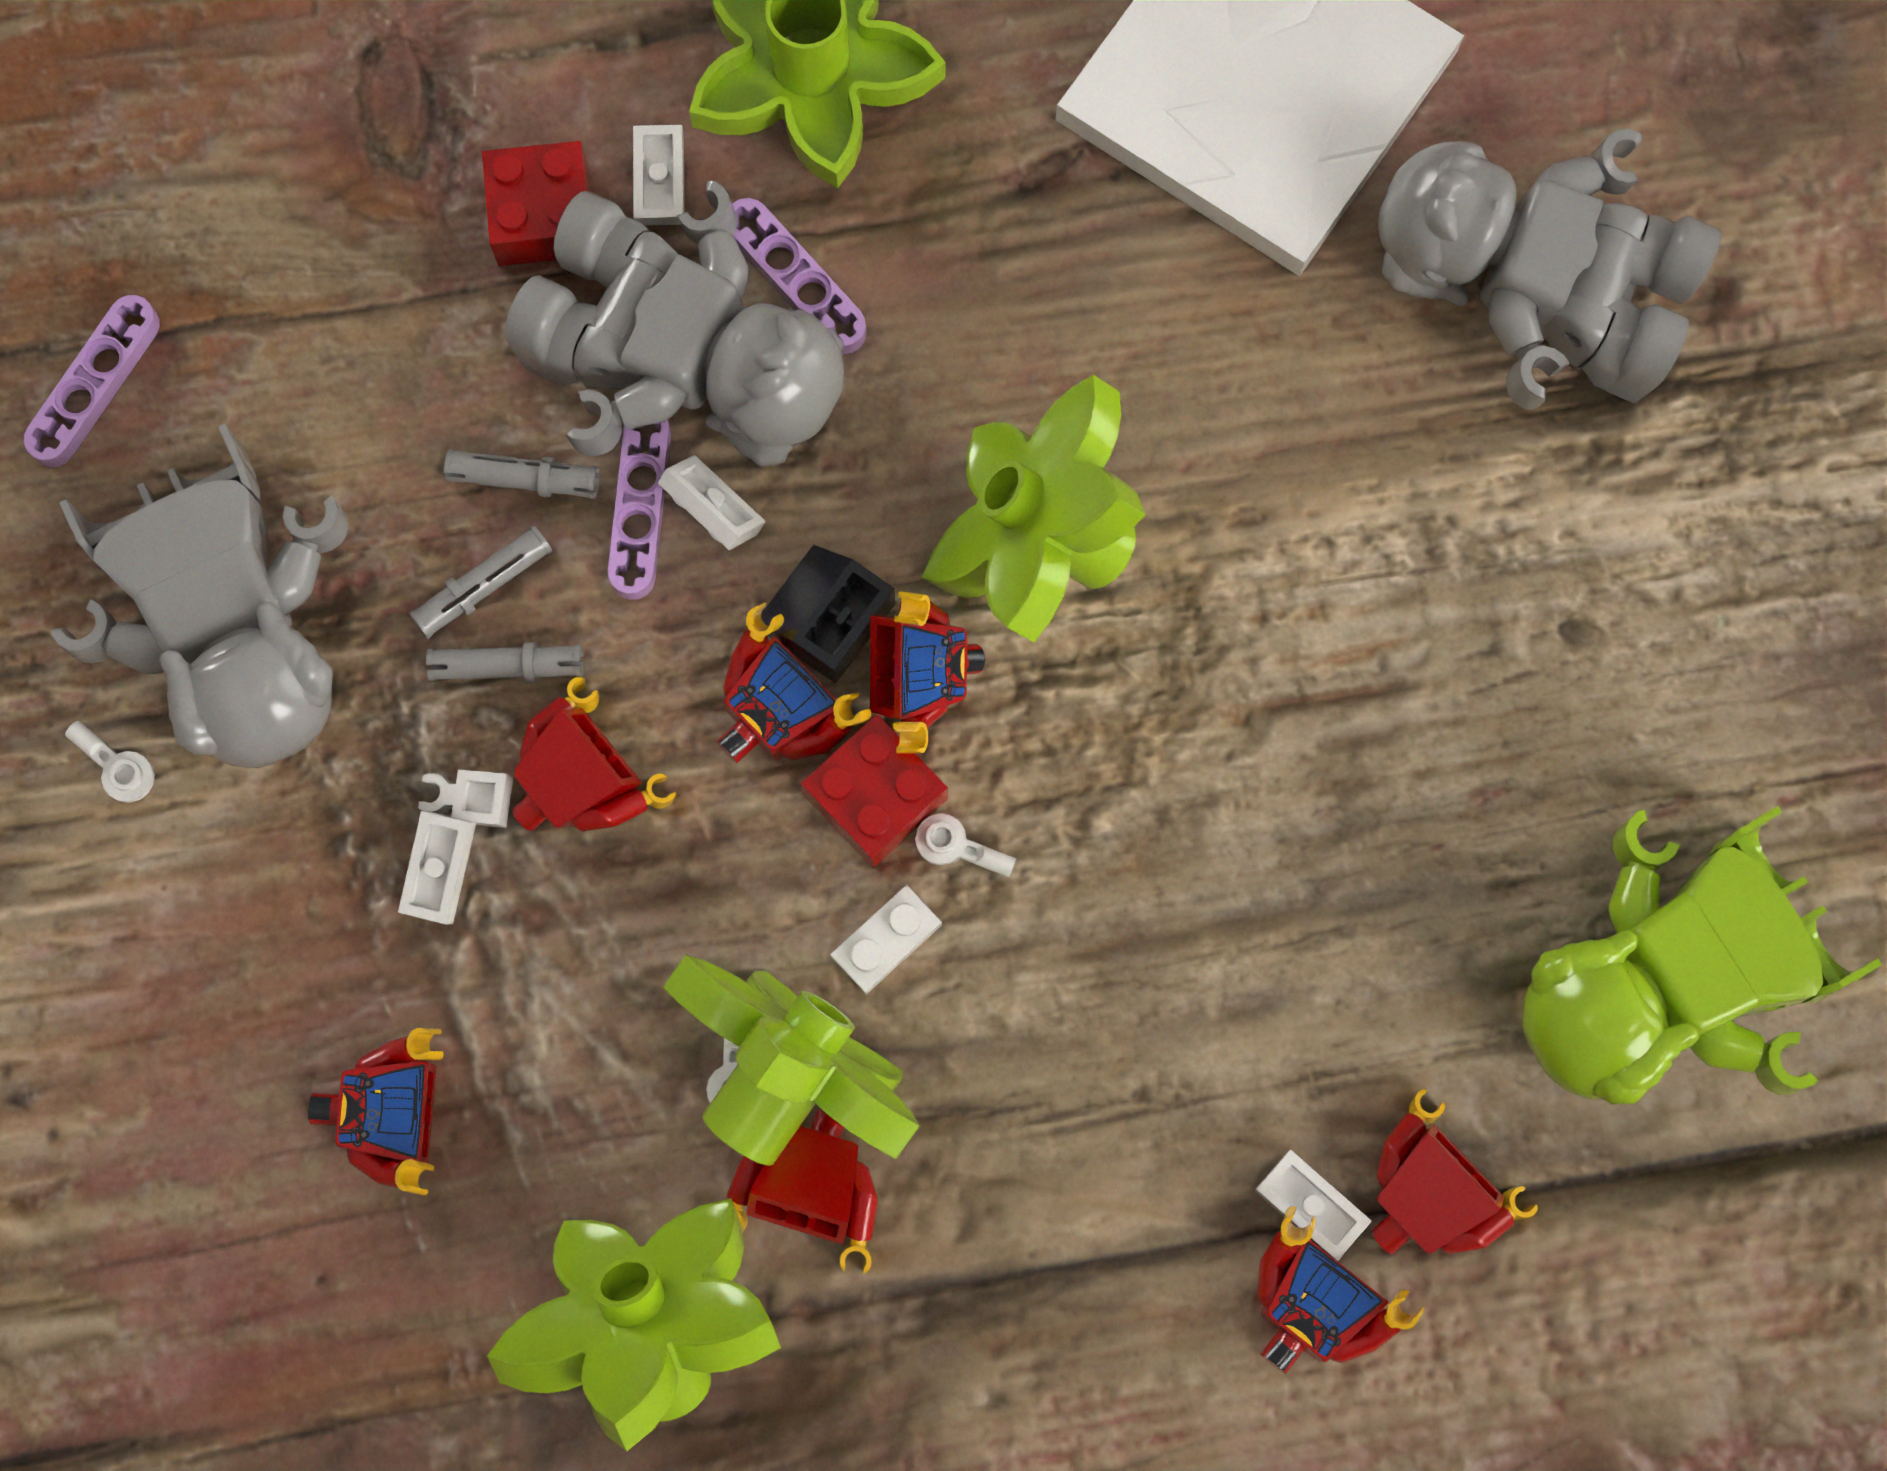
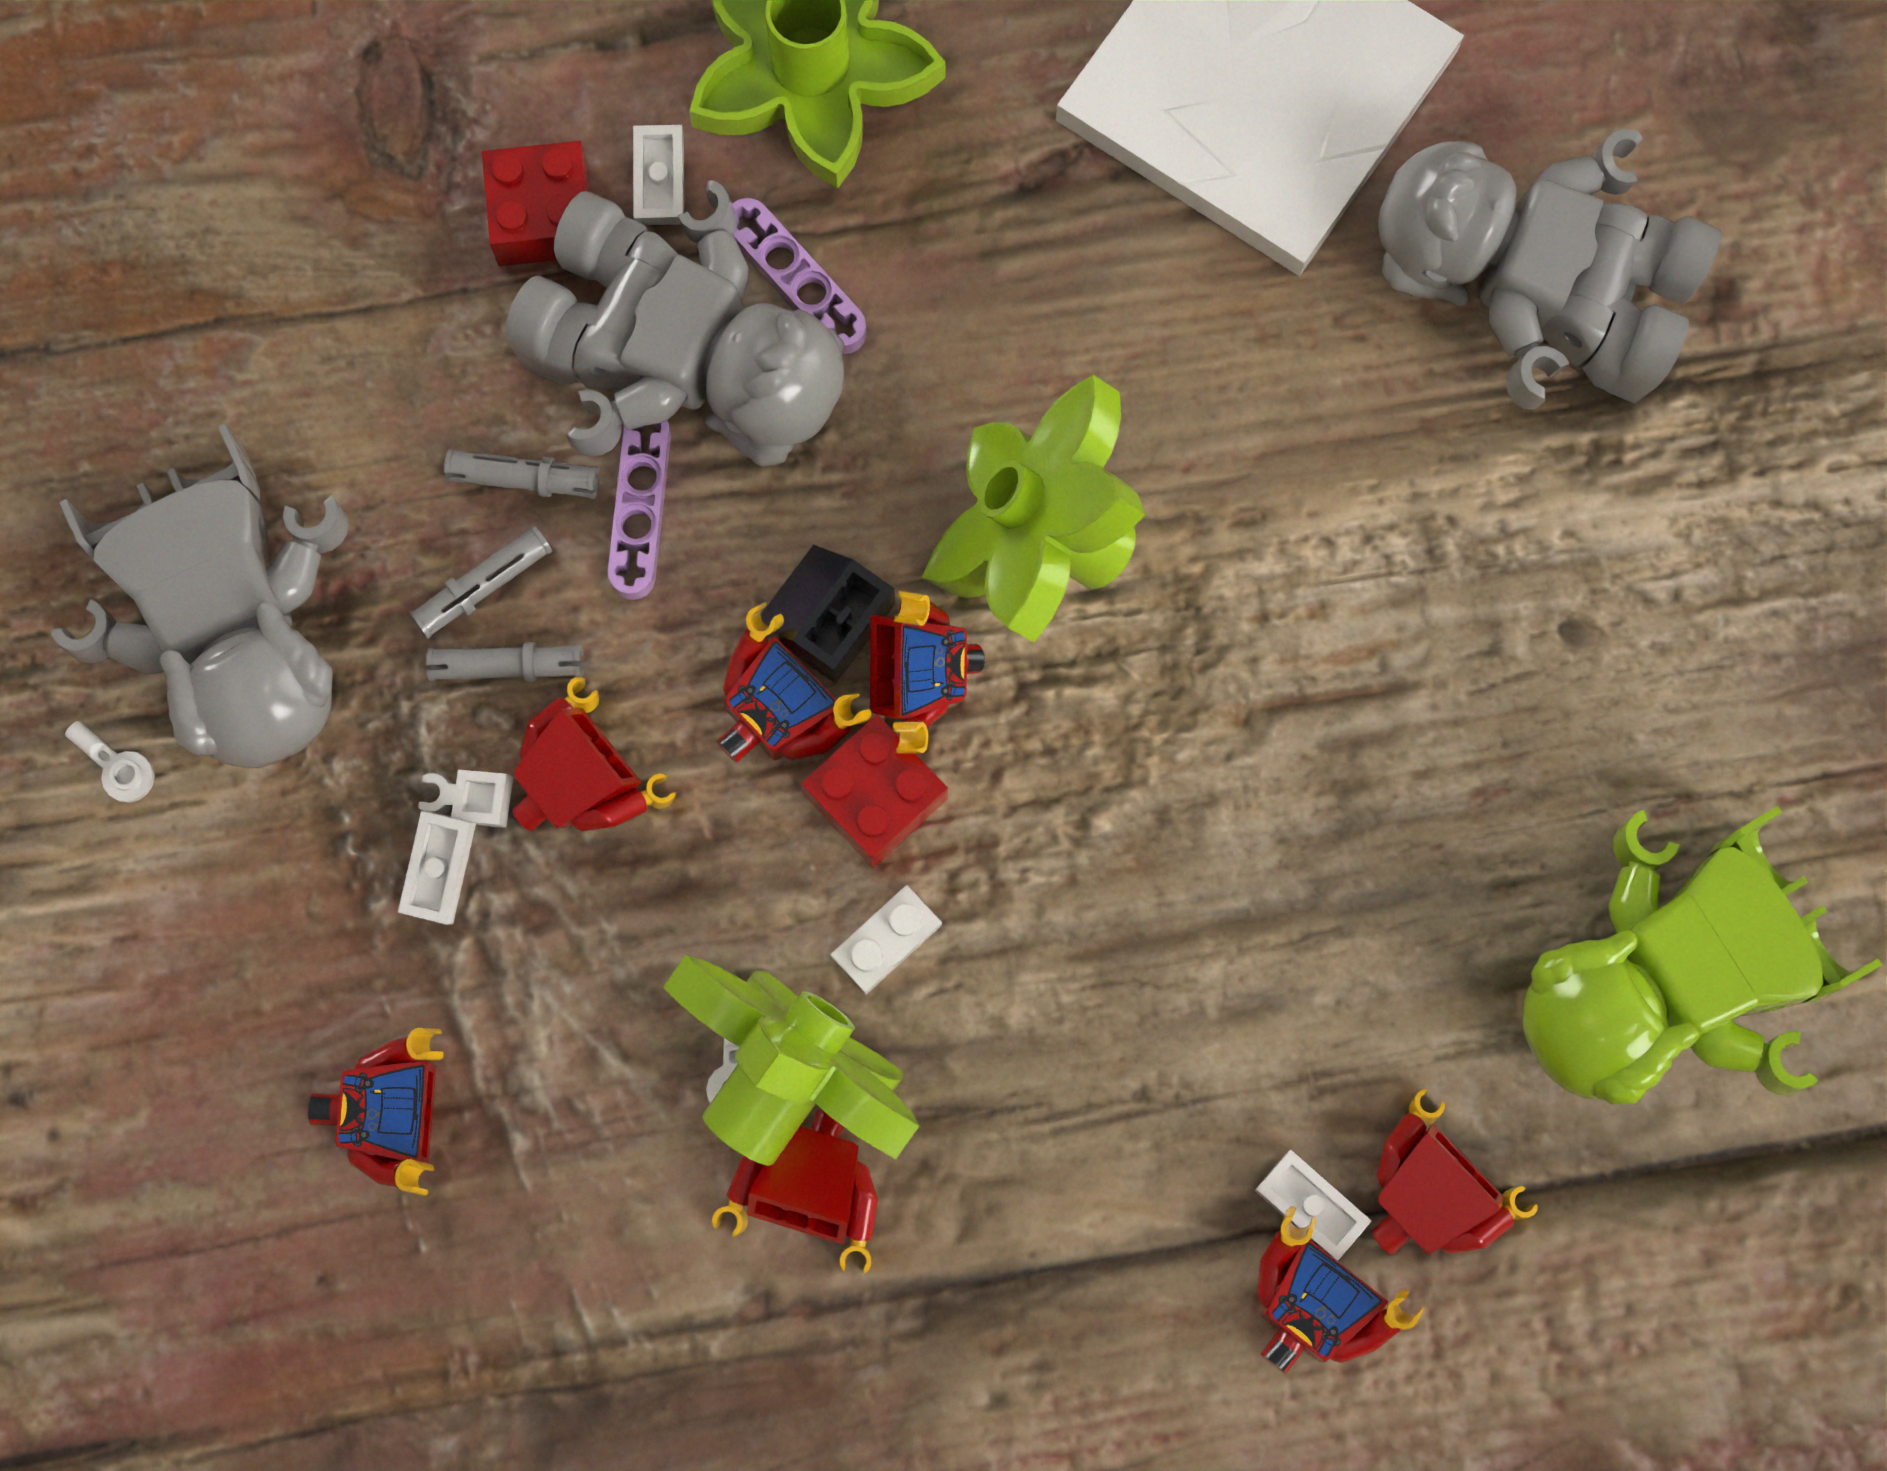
lavender beam [24,295,160,467] -> none
lime plant [487,1198,781,1452] -> none
white plate [658,455,766,550] -> none
white plate [915,813,1016,877] -> none

